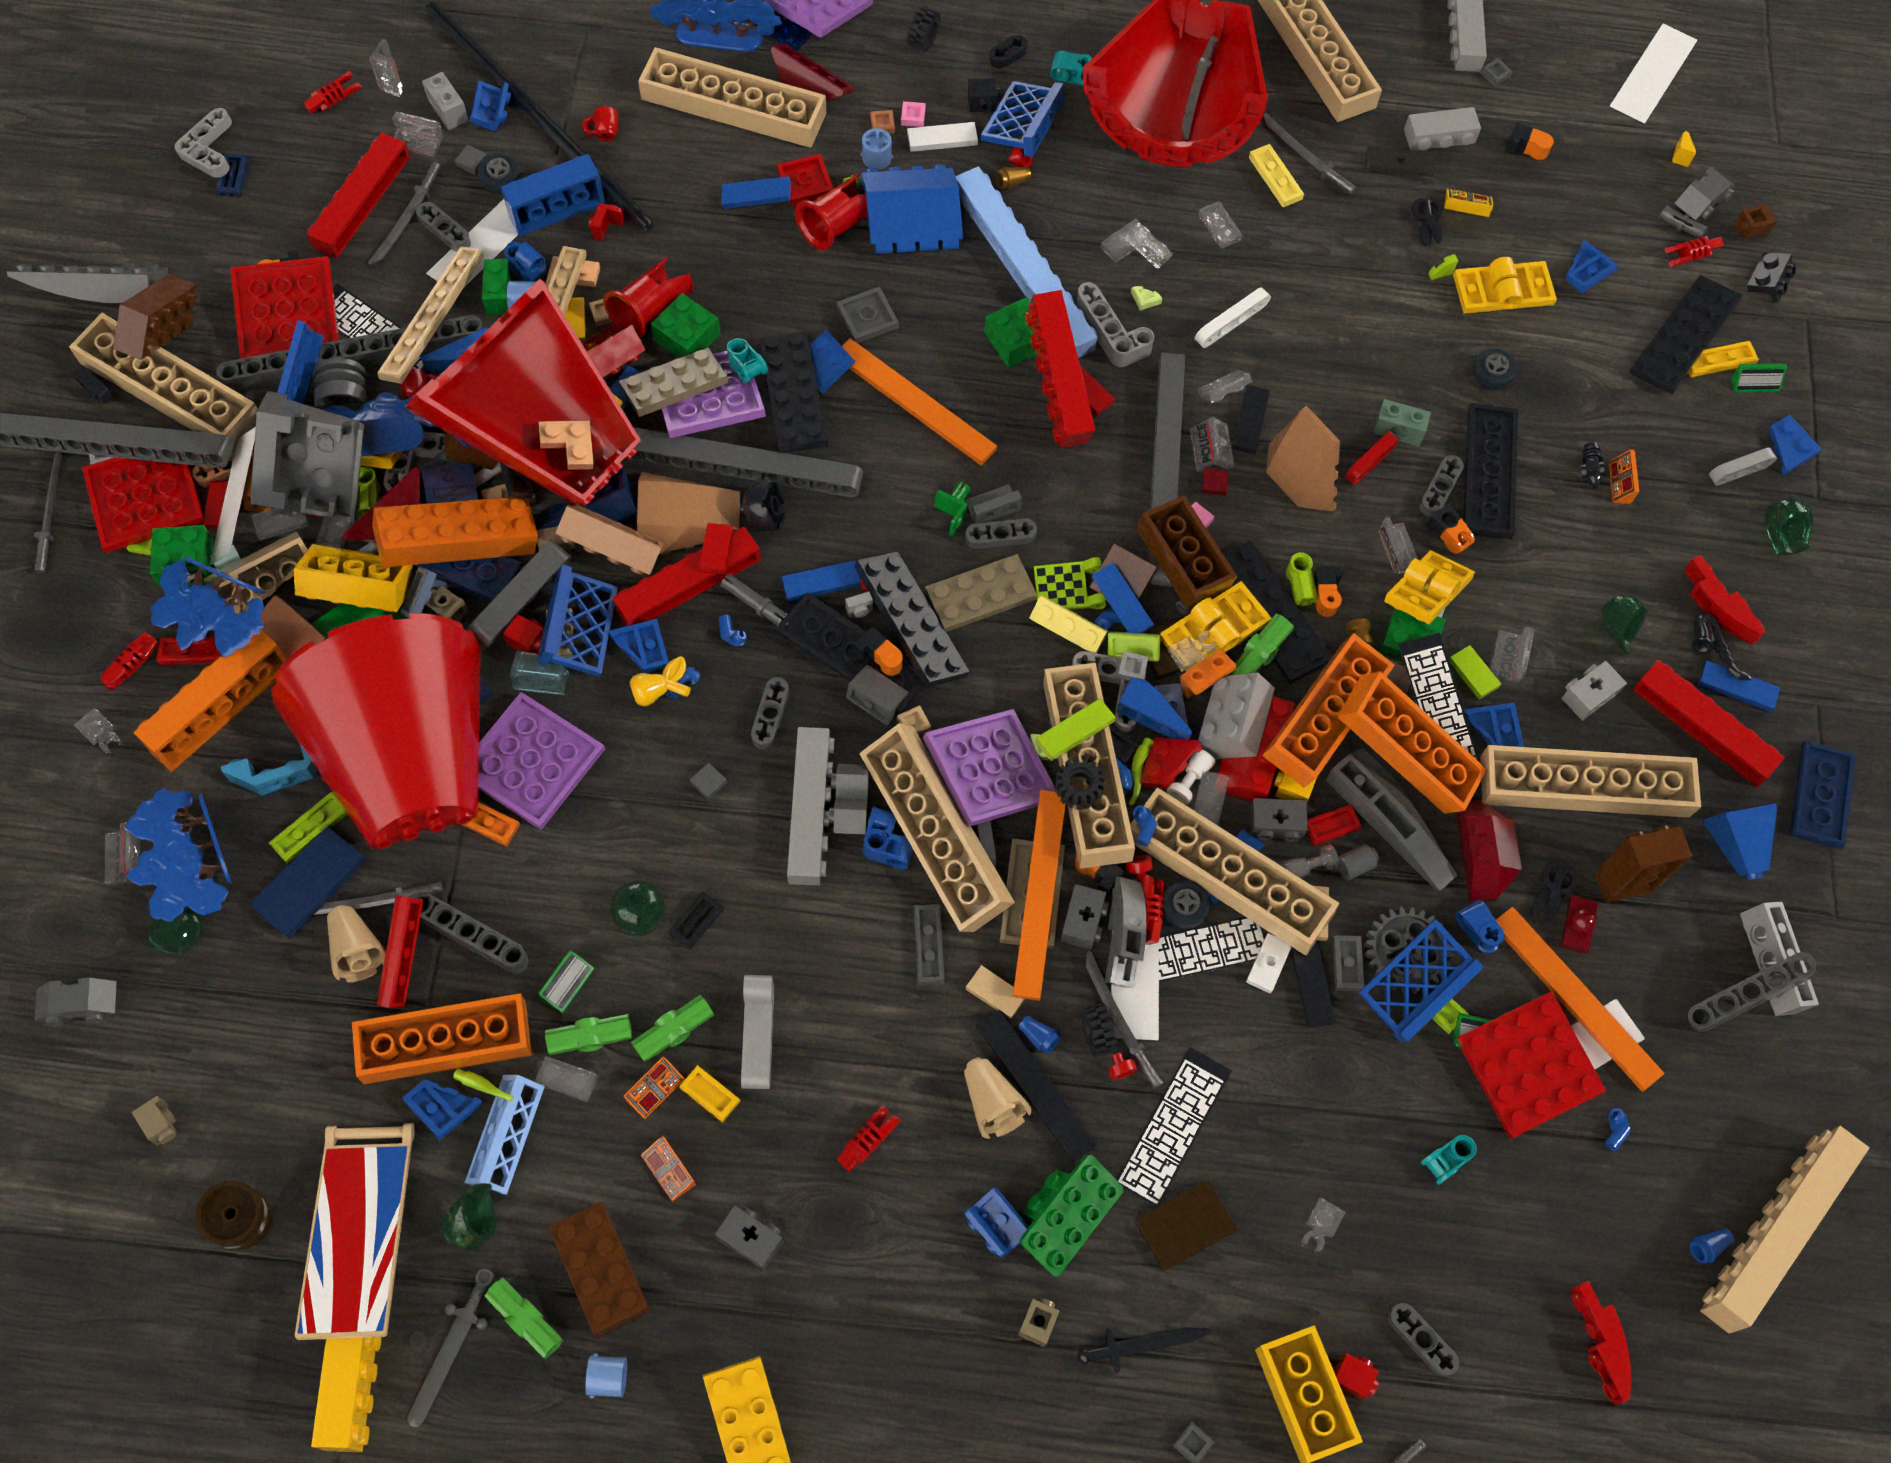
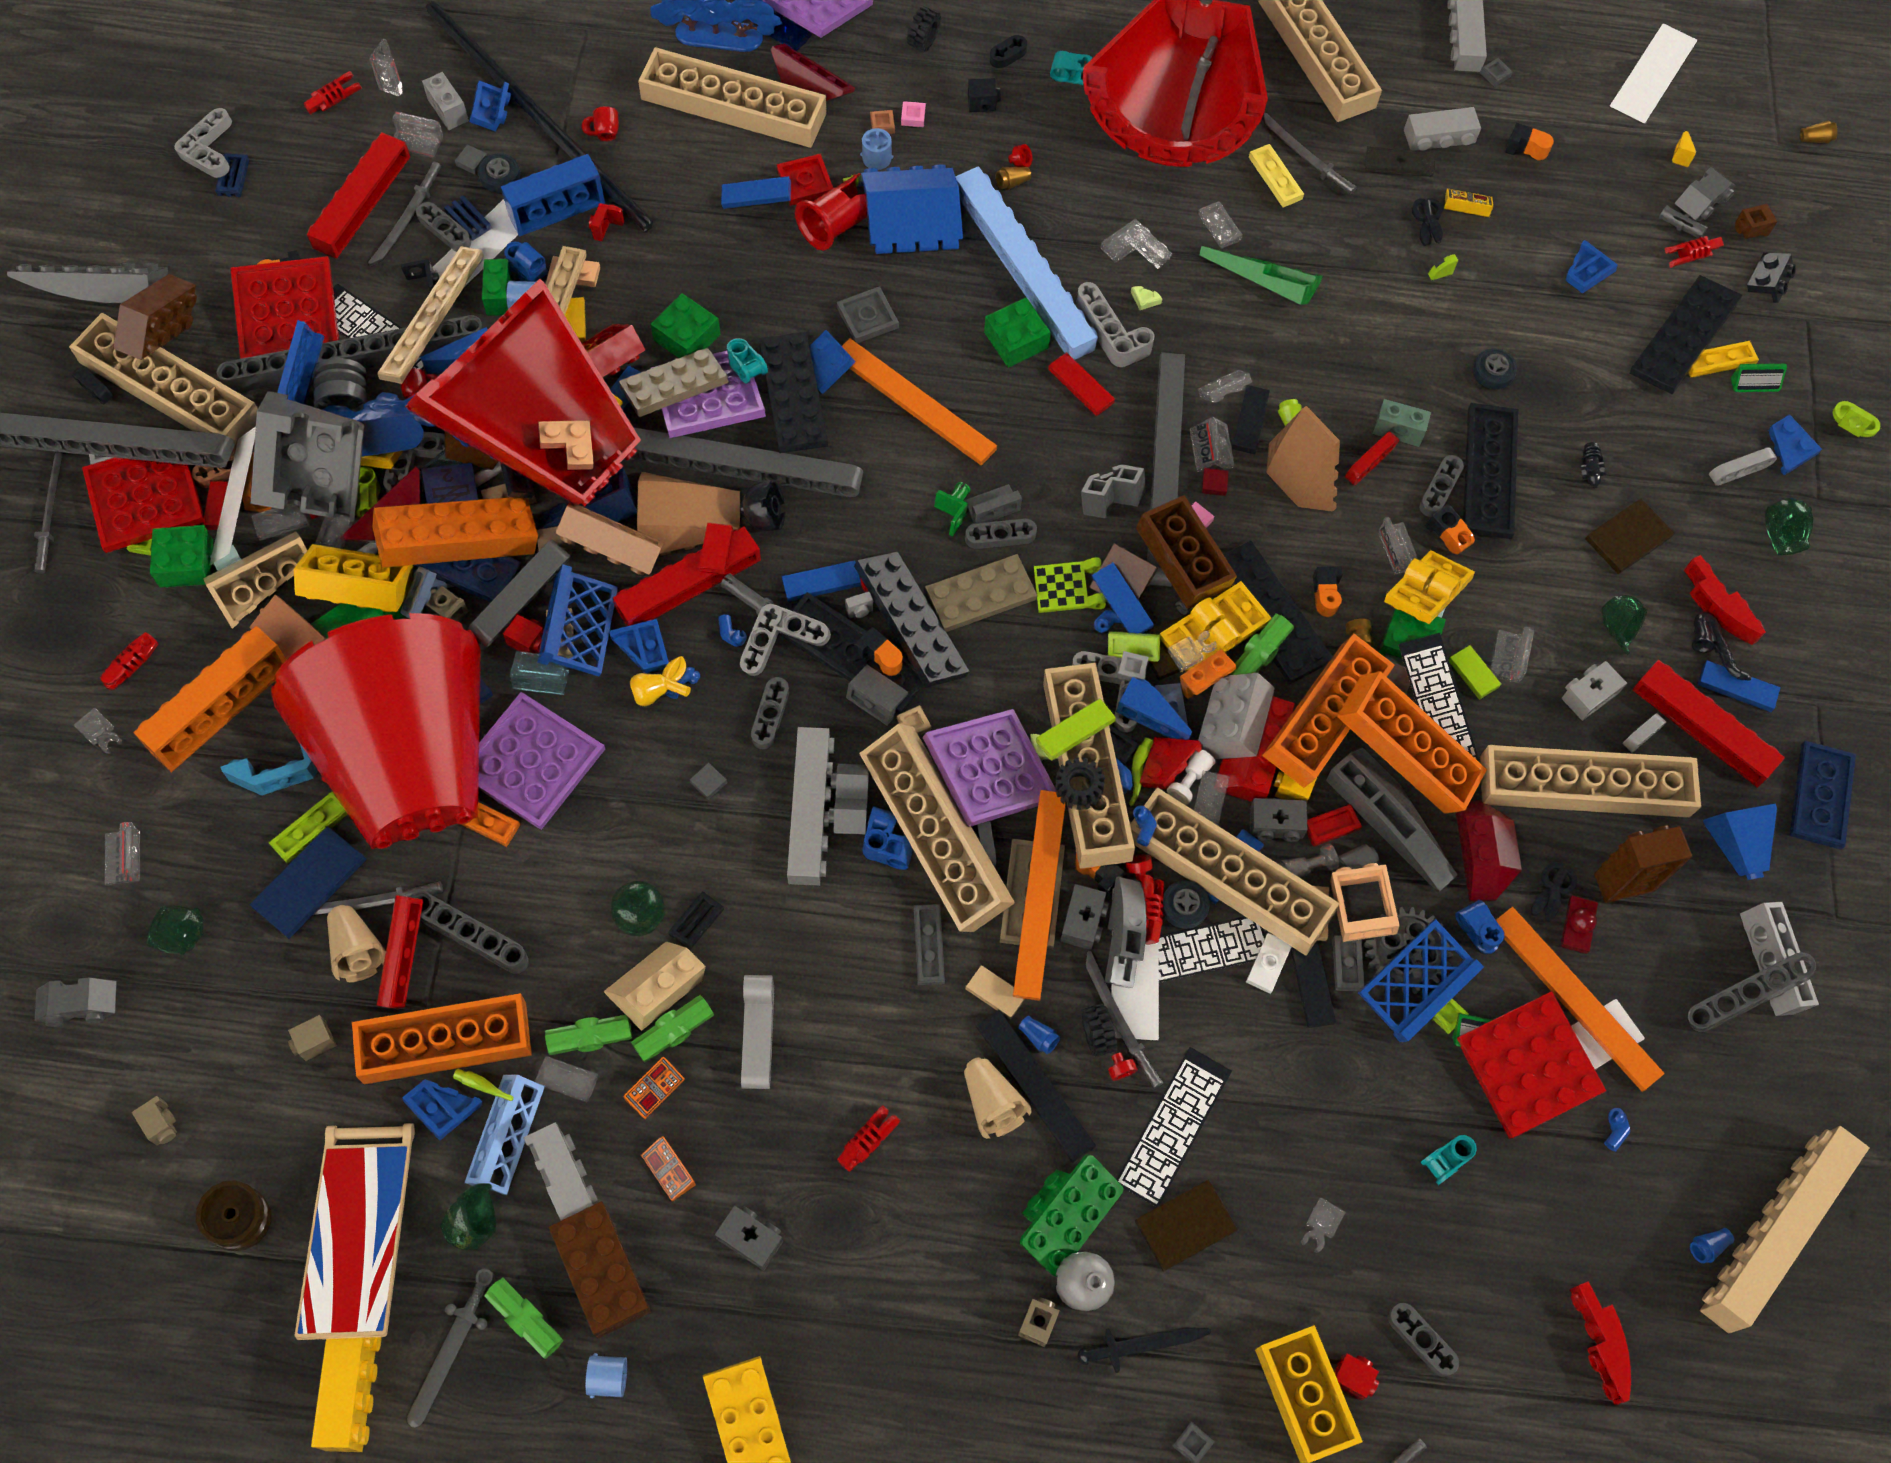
blue plant [125,787,232,922] -> none
blue plant [150,556,266,658] -> none
red tile [157,636,221,665] -> none
slope [538,950,595,1014] -> none
tan tile [589,299,612,327] -> none
red piece [603,257,694,338] -> none
yellow tile [679,1065,740,1123] -> none
white tile [907,122,978,152] -> none
blue bracket [964,1187,1029,1257] -> none
blue fence [981,81,1064,157] -> none
red brick [1025,290,1095,449] -> none
light yellow plate [1029,595,1108,653] -> none
white beam [1195,287,1271,348] -> none
lime piece [1286,552,1318,607] -> none
yellow plate [1453,257,1557,314] -> none
blue wing [1464,703,1524,747] -> none
slope [1609,449,1639,504] -> none
none -> dark tan brick [288,1015,337,1061]
none -> black bracket [401,259,439,292]
none -> dark blue tile [444,195,492,241]
none -> light grey wedge [523,1122,598,1220]
none -> tan slope [604,942,706,1031]
none -> light grey beam [740,604,831,676]
none -> light grey cylinder [1056,1252,1115,1311]
none -> dark grey brick [1081,465,1146,518]
none -> green wedge [1199,246,1323,305]
none -> lime cone [1278,399,1302,426]
none -> light nougat window [1330,863,1399,942]
none -> dark brown tile [1585,498,1675,575]
none -> light grey beam [1622,713,1666,753]
none -> pearl gold cone [1800,120,1837,143]
none -> lime bracket [1832,401,1880,437]

